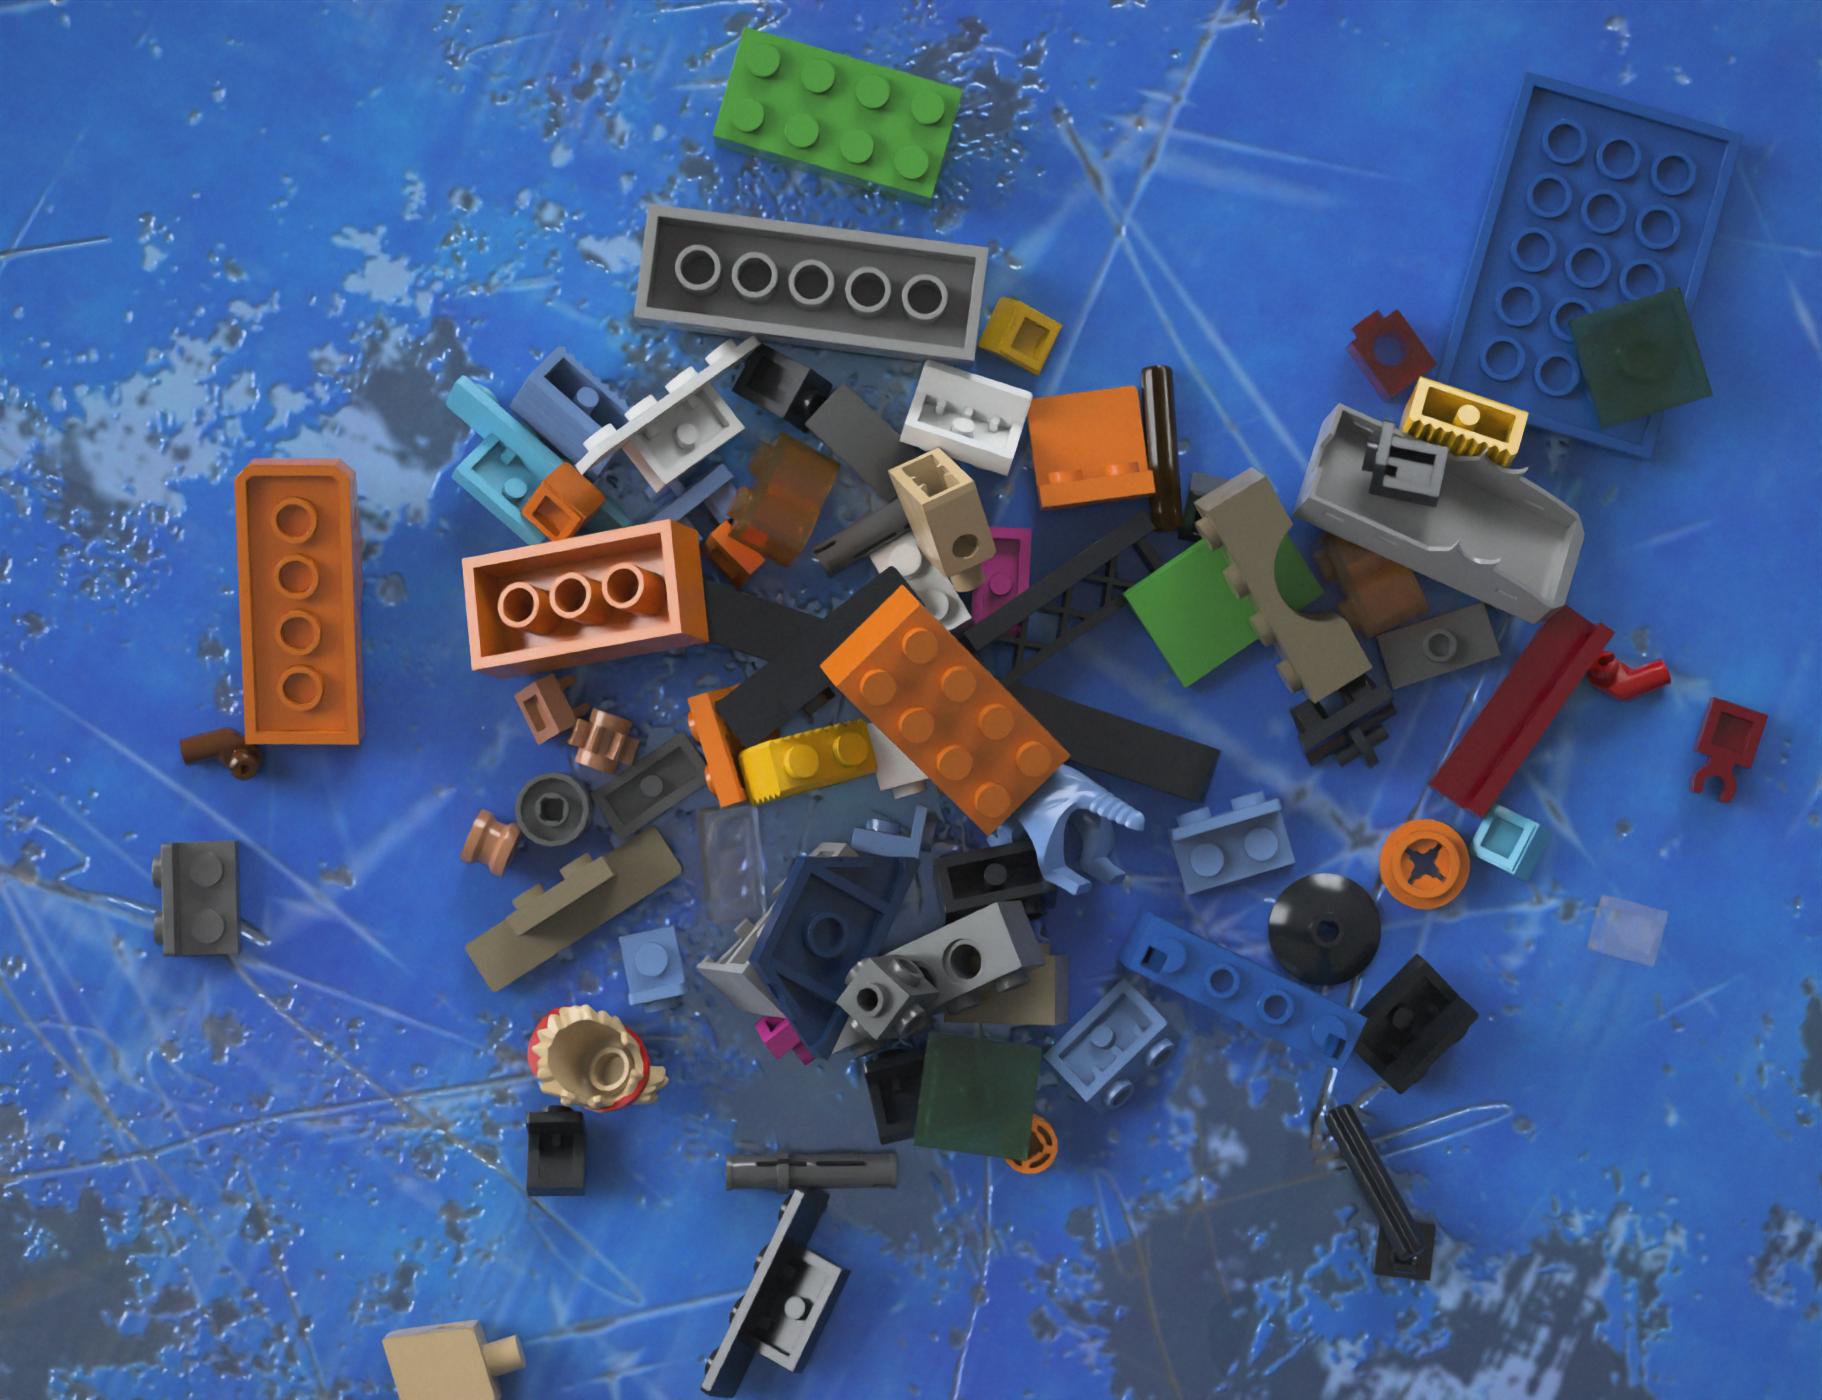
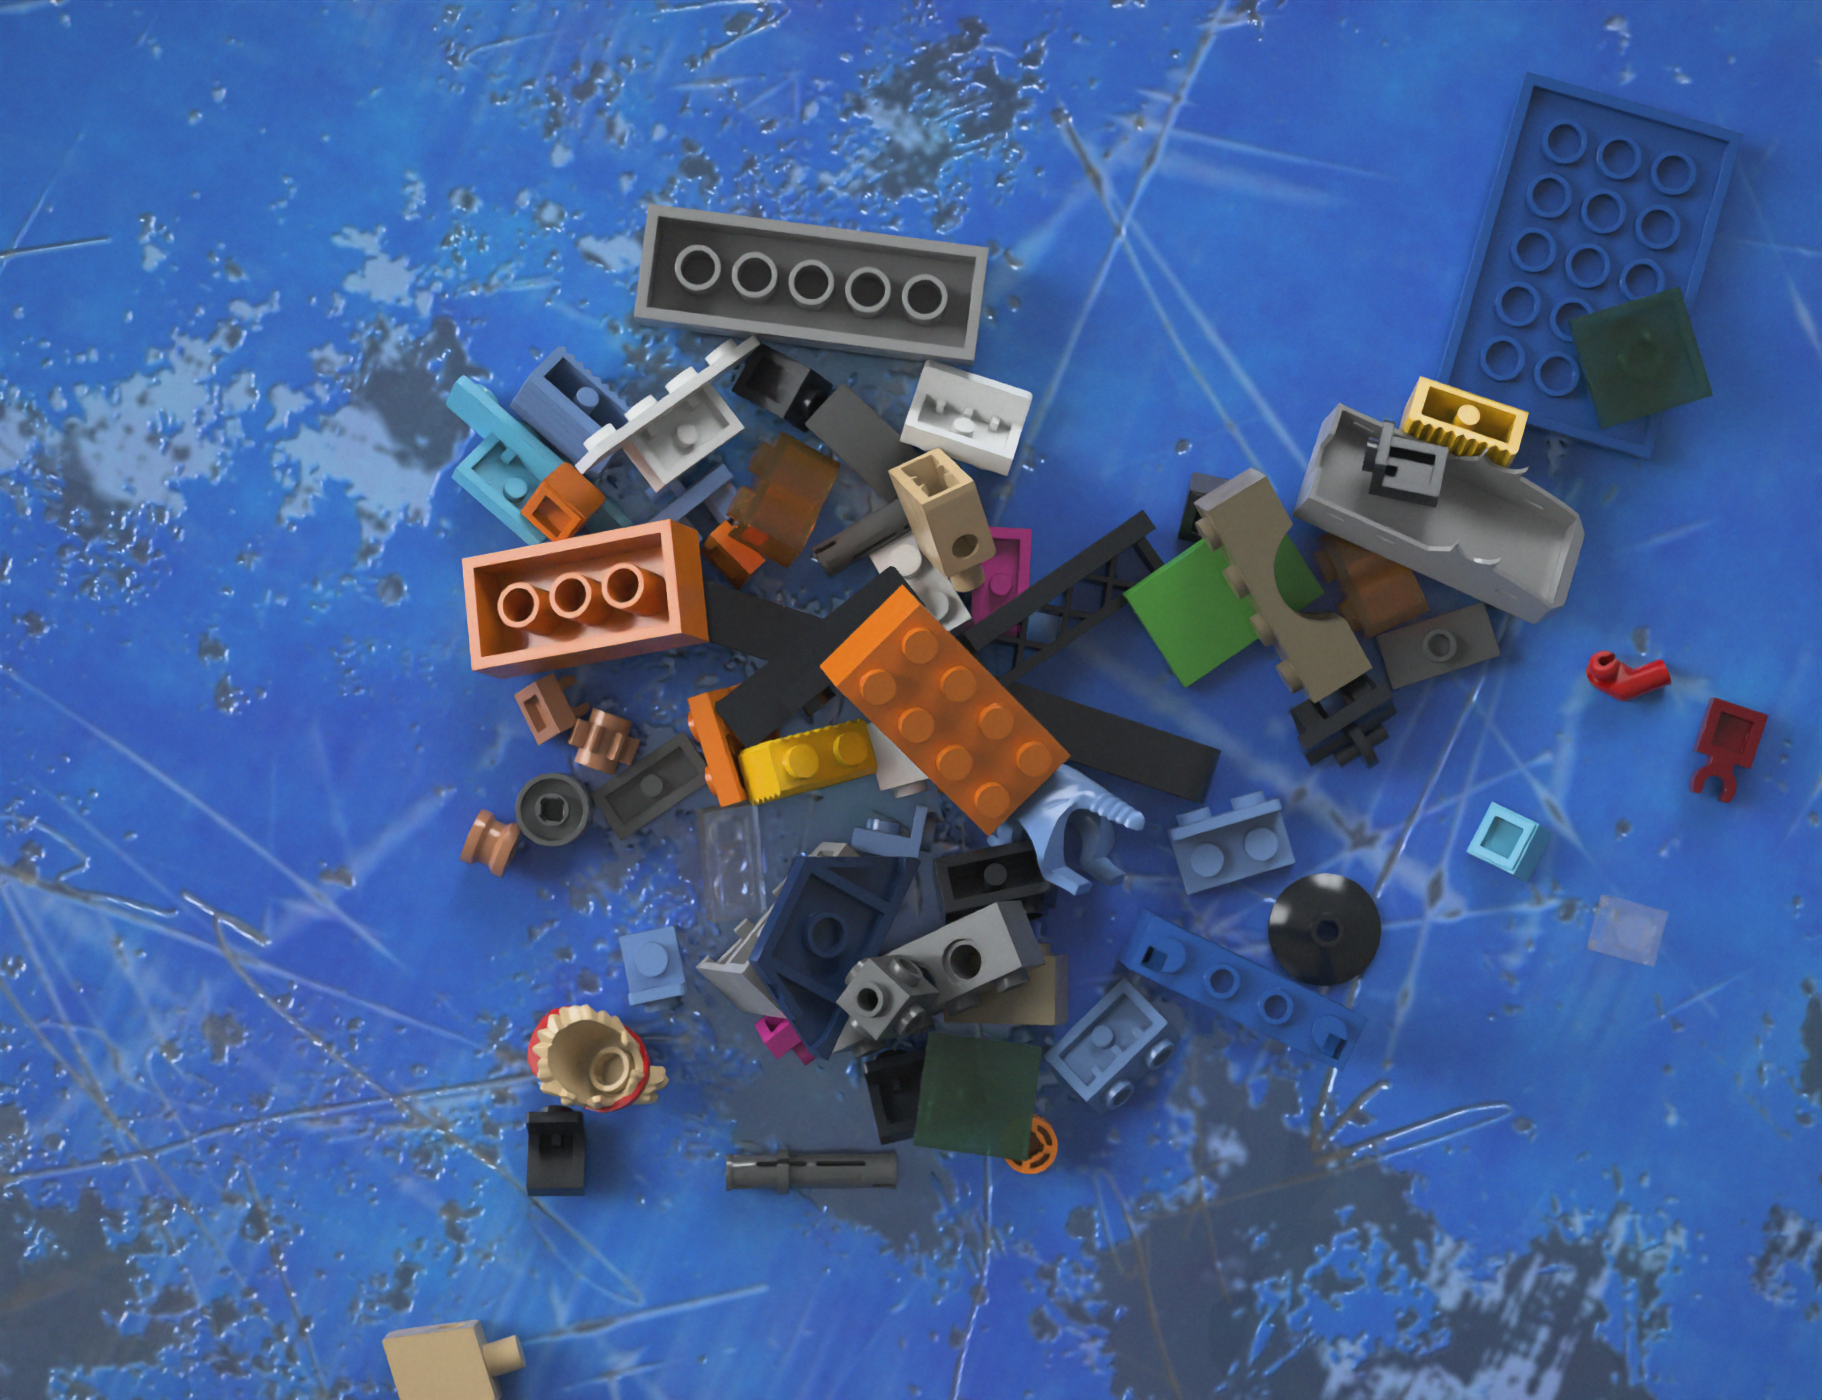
flat silver bracket [152,840,242,957] -> none
reddish brown arm [180,727,263,781] -> none
orange piece [234,458,365,745] -> none
dark tan bracket [465,826,683,992] -> none
black bracket [700,1185,851,1398] -> none
bright green brick [712,26,963,208] -> none
yellow slope [978,297,1063,376] -> none
orange bracket [1027,386,1156,512] -> none
dark brown axle [1141,365,1183,533] -> none
black axle [1324,1104,1427,1261] -> none
clear red brick [1345,309,1437,402] -> none
black bracket [1353,954,1479,1094] -> none
black tile [1371,1219,1436,1281] -> none
orange gear [1379,819,1470,909] -> none
dark red fence [1427,604,1615,818] -> none

